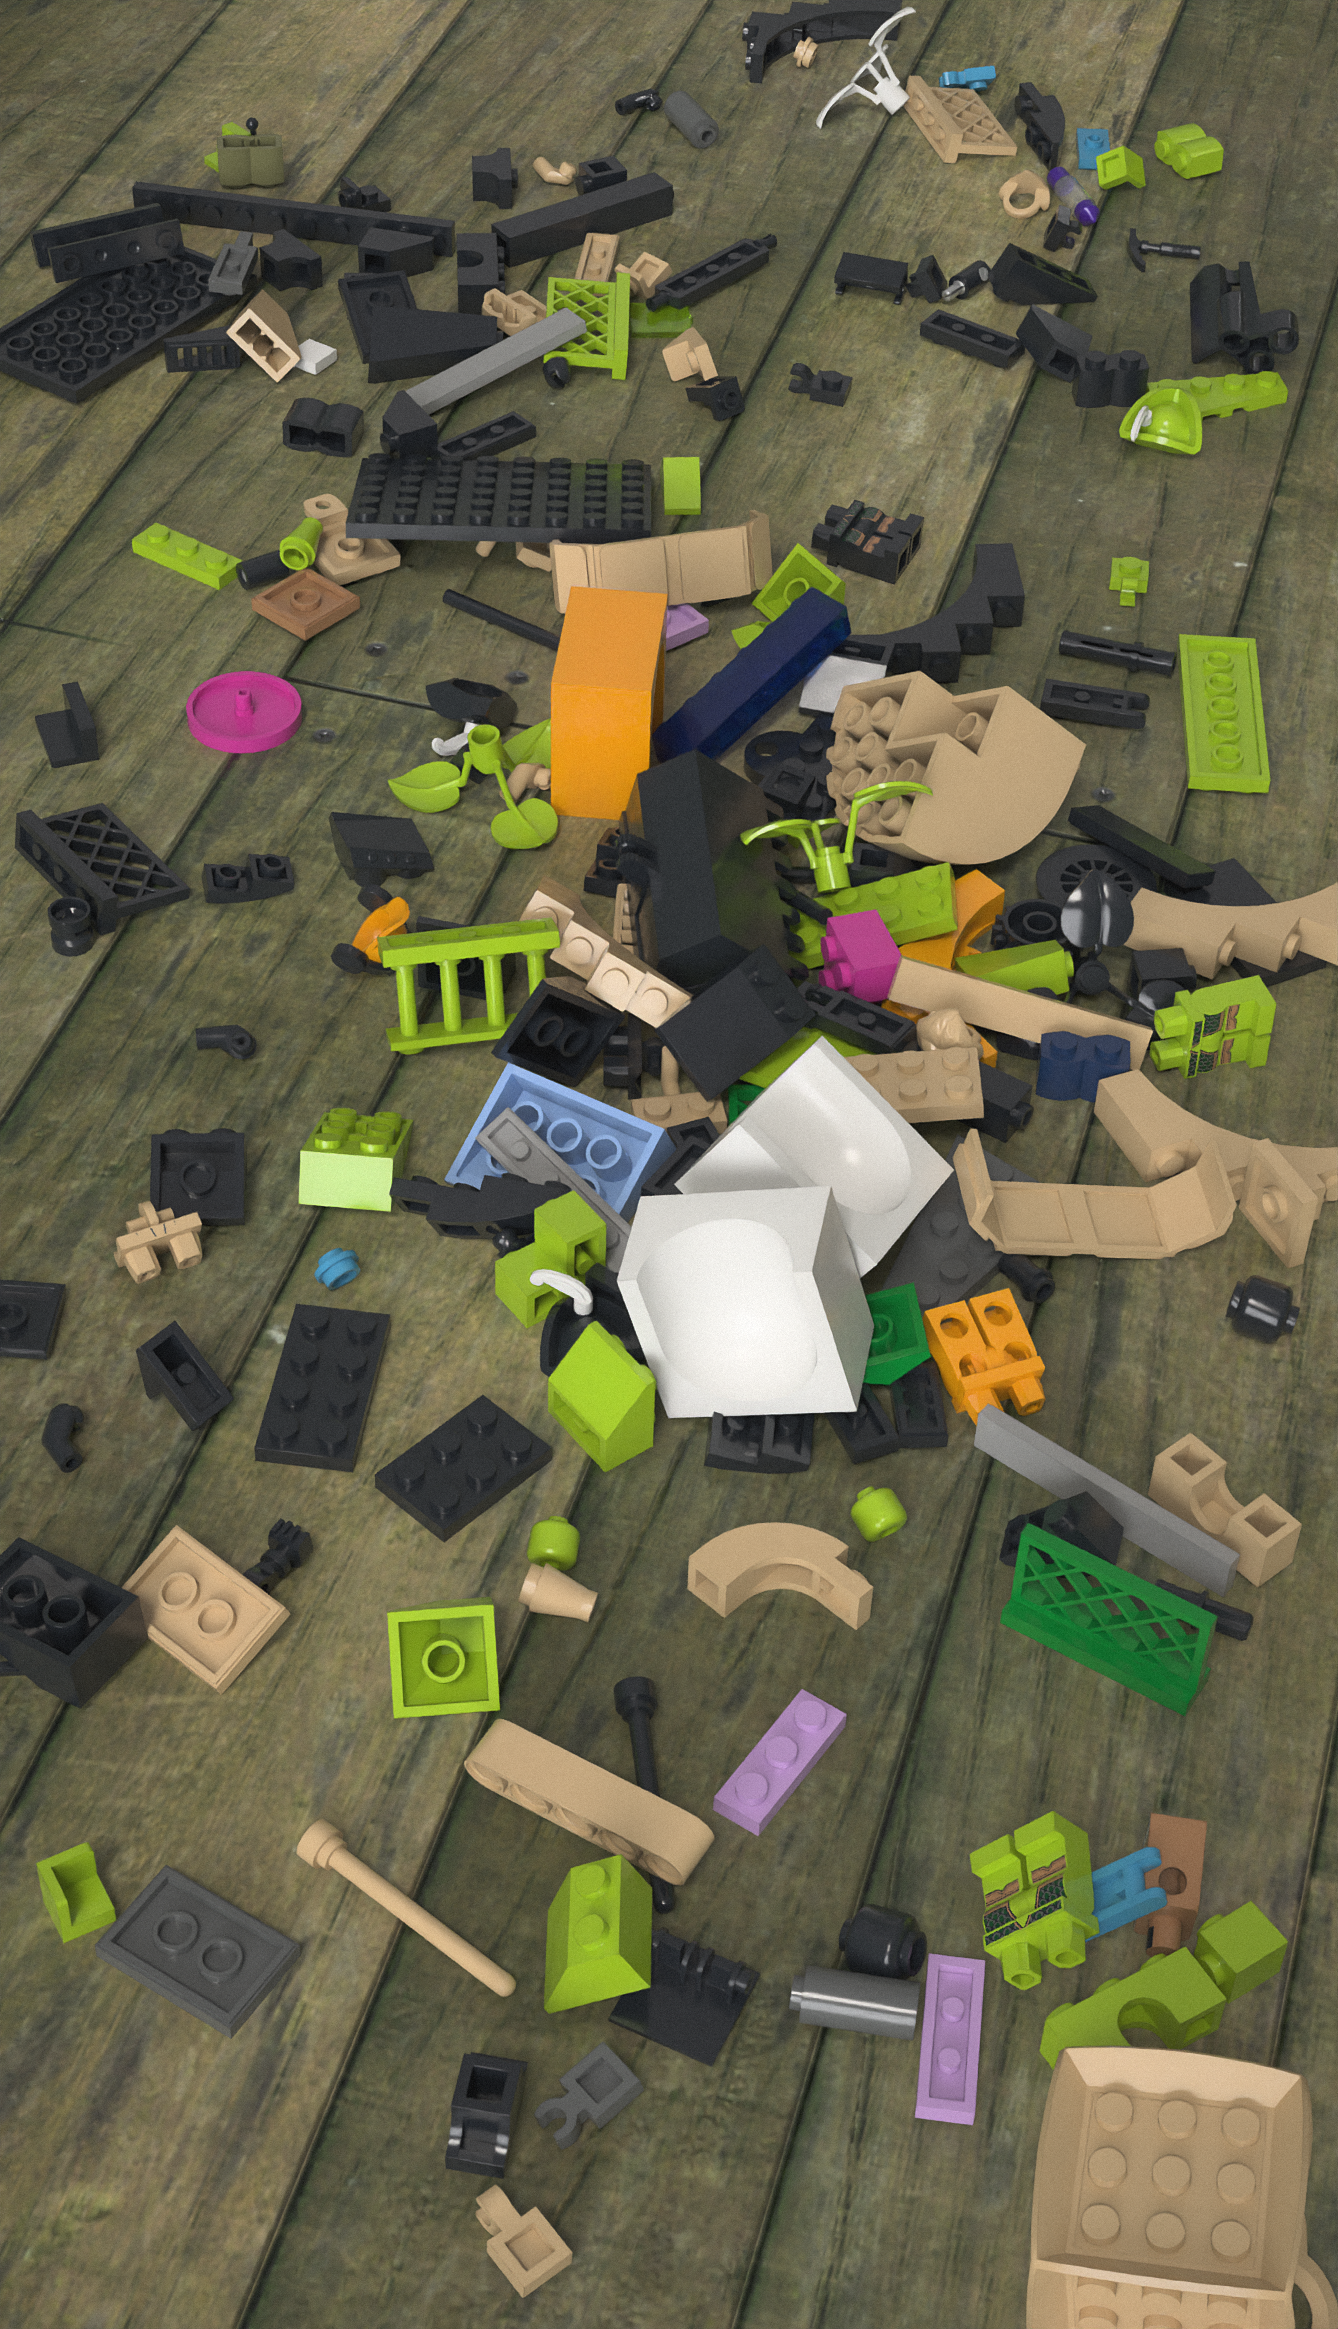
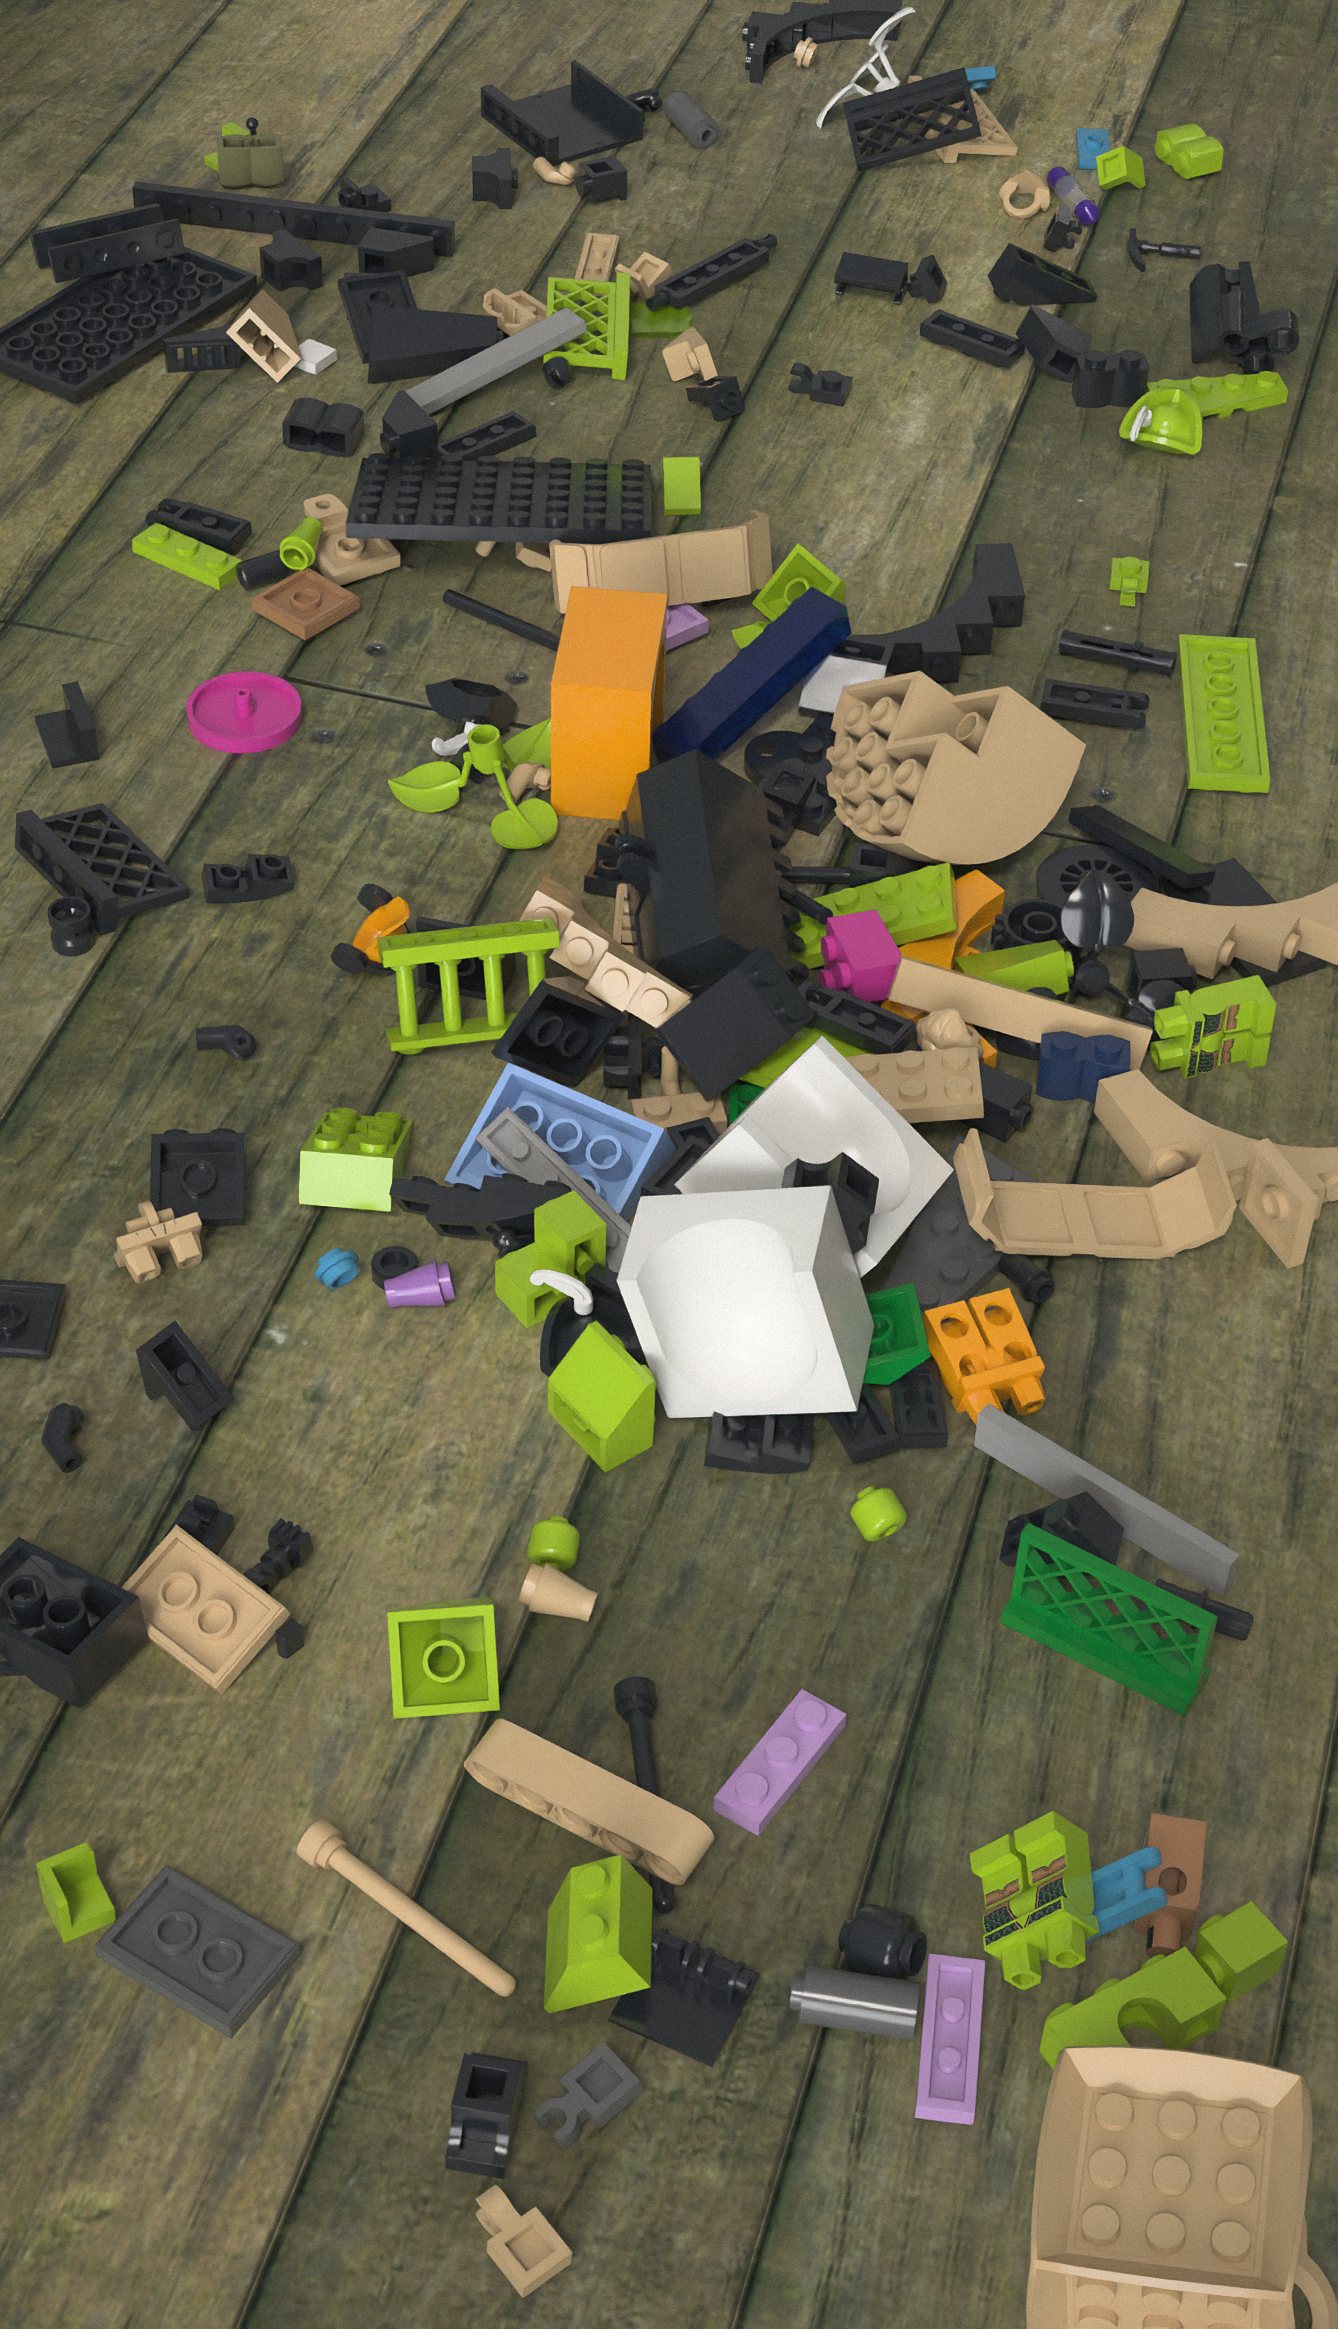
dark grey hinge [208,231,258,296] -> none
black plate [254,1304,391,1473] -> none
black slope [329,812,434,887] -> none
black plate [375,1395,552,1542] -> none
black arch [456,233,505,315] -> none
black brick [491,172,674,268] -> none
tan arch [687,1522,873,1630] -> none
lime plant [740,781,933,894] -> none
black hips [811,500,924,585] -> none
black piece [942,260,991,302] -> none
black slope [1014,82,1065,172] -> none
tan arch [1148,1432,1302,1588] -> none
black head [1225,1275,1300,1344] -> none
none -> black hinge [145,498,252,553]
none -> black tile [164,1494,235,1555]
none -> black piece [275,1618,304,1659]
none -> black tile [371,1246,418,1290]
none -> medium lavender cone [384,1259,456,1308]
none -> black panel [481,60,645,167]
none -> black brick [781,1152,879,1255]
none -> black fence [842,67,982,171]

